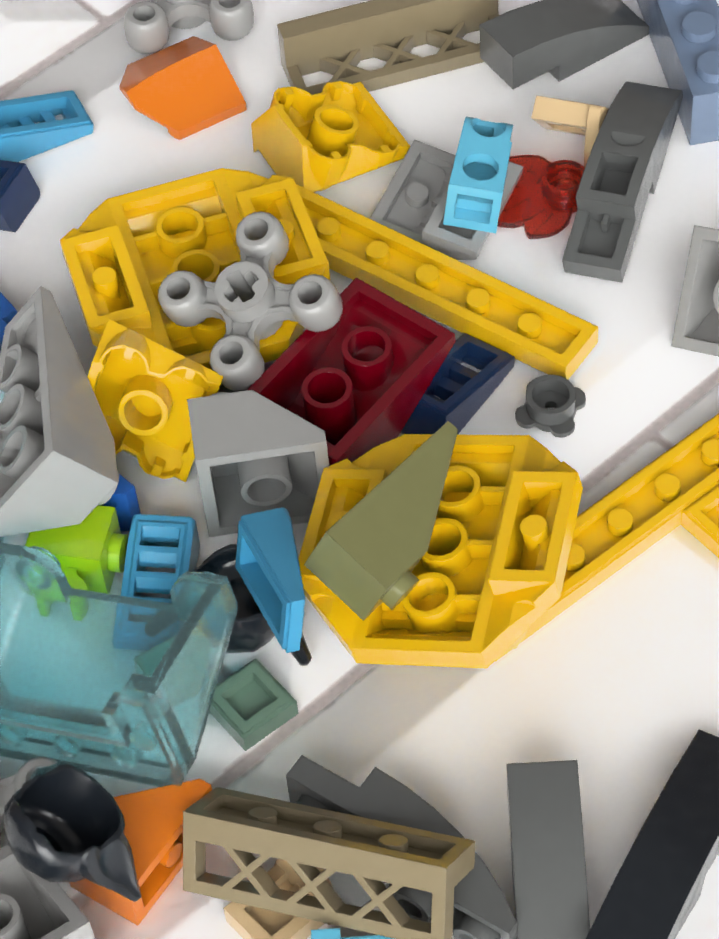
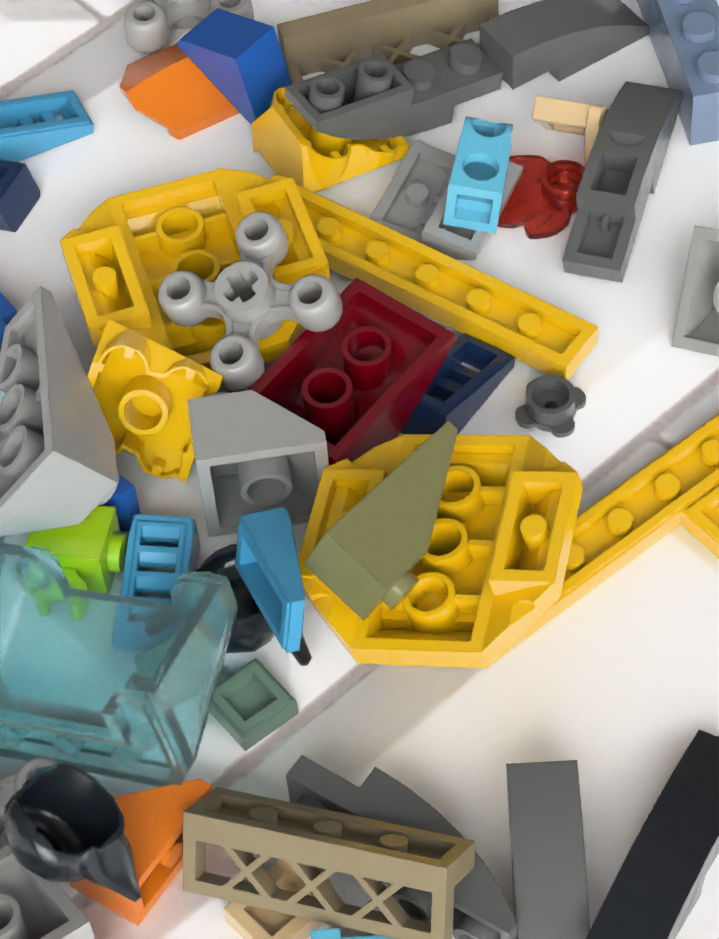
none -> blue slope [177,8,292,124]
none -> dark grey slope [284,38,504,140]

